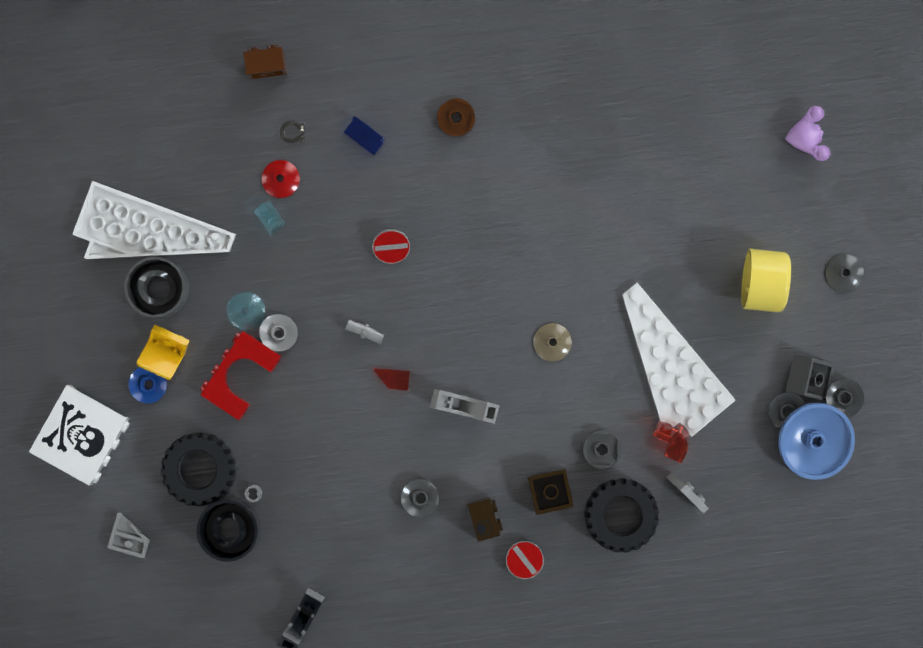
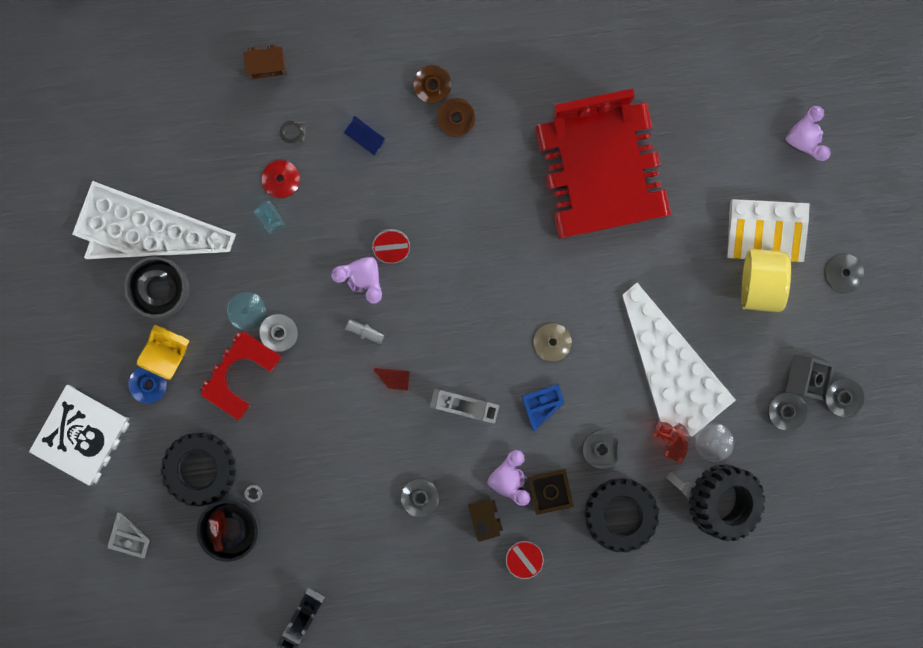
medium blue dish [778,403,855,480] -> none
none -> clear red tile [209,511,226,552]
none -> lavender head [331,257,382,304]
none -> reddish brown dish [413,65,452,104]
none -> lavender head [487,450,531,506]
none -> blue wing [522,384,564,431]
none -> red bracket [535,88,671,239]
none -> black tyre [689,464,765,541]
none -> clear dish [695,424,734,462]
none -> white slope [727,199,809,262]

